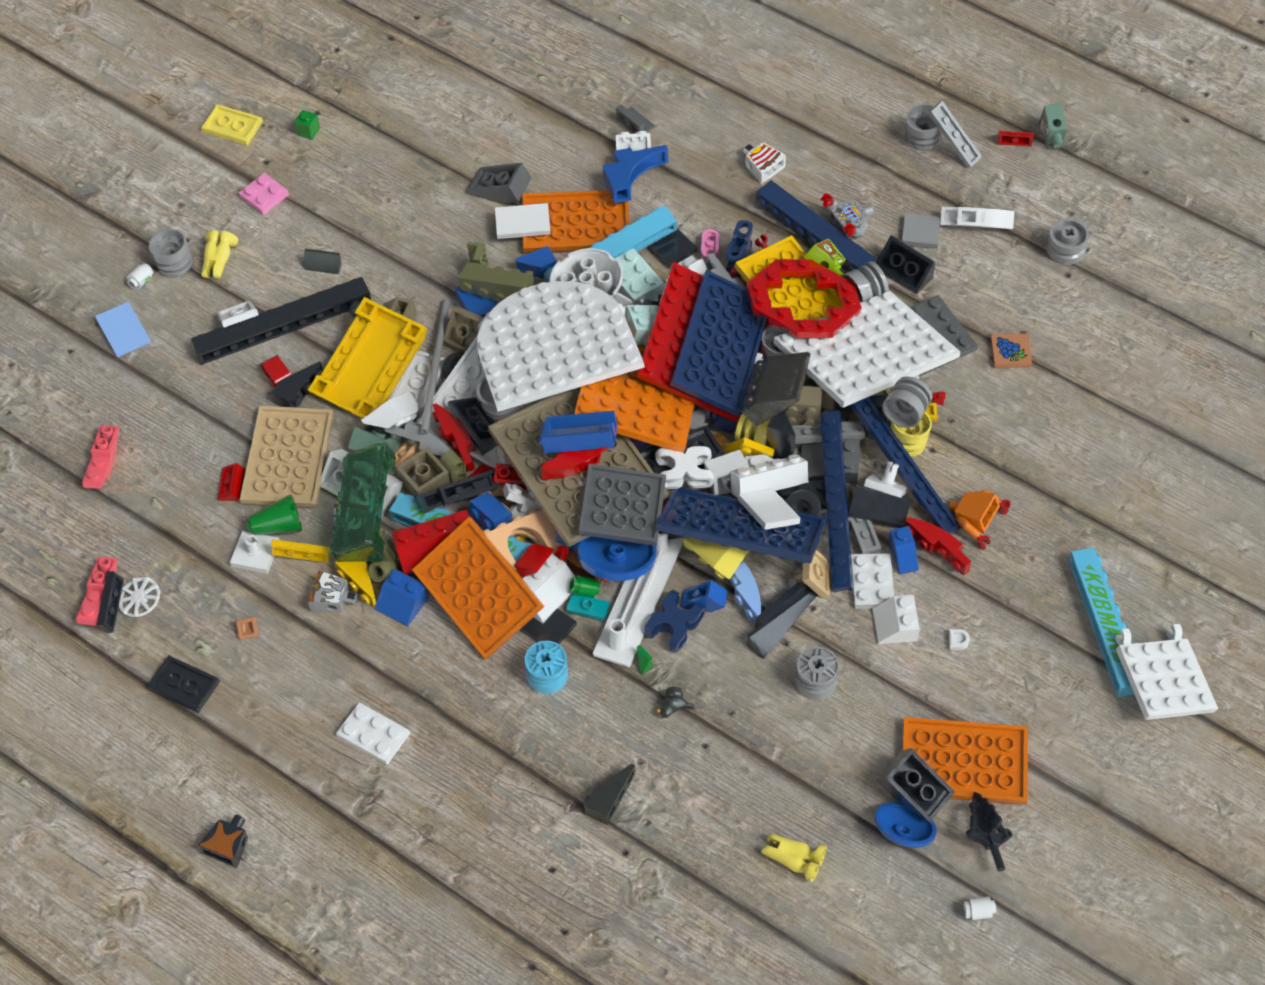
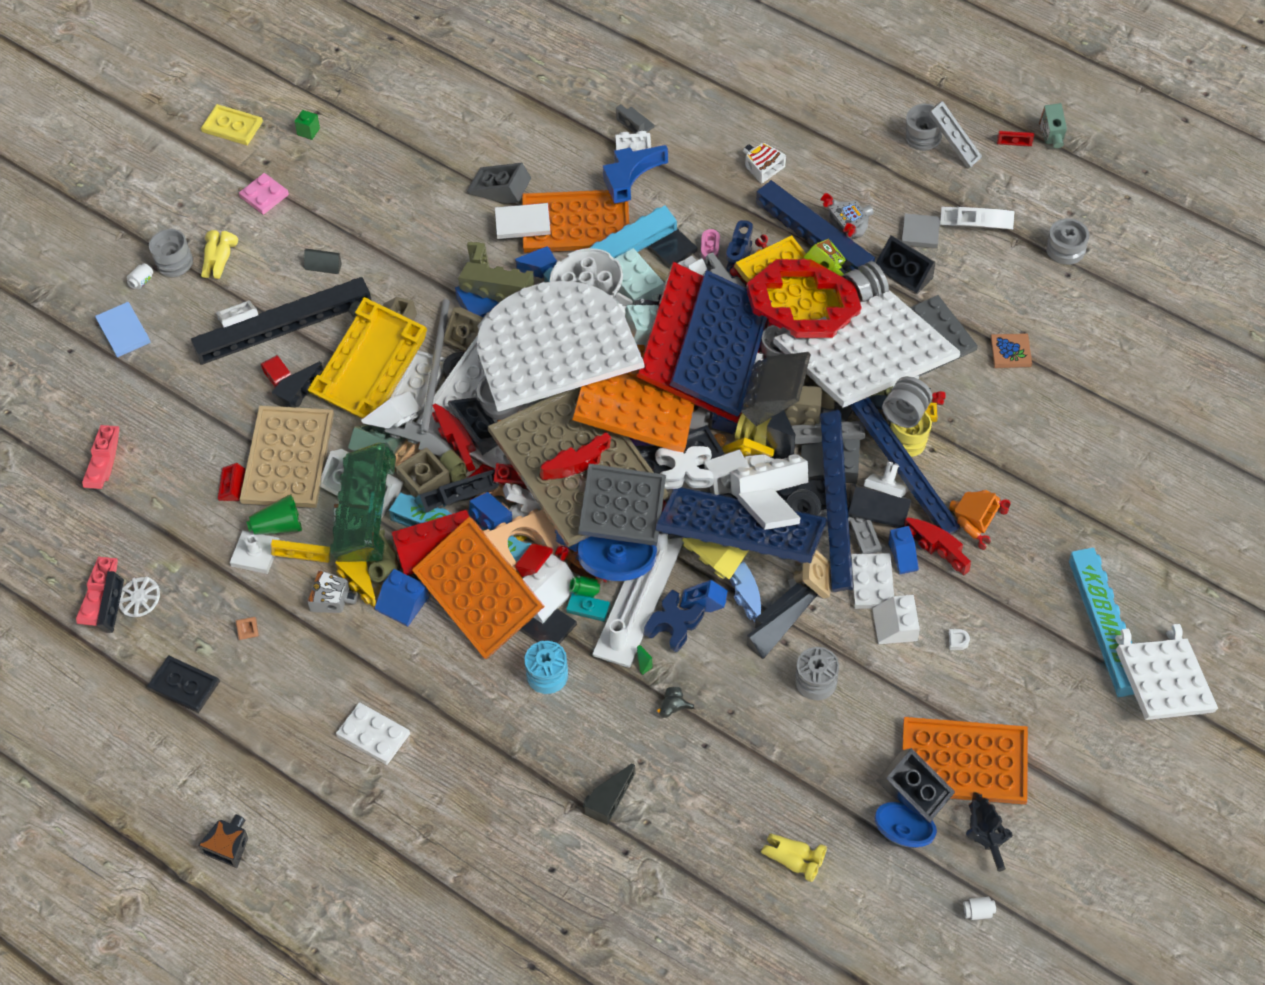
blue door [539,410,618,454] -> none

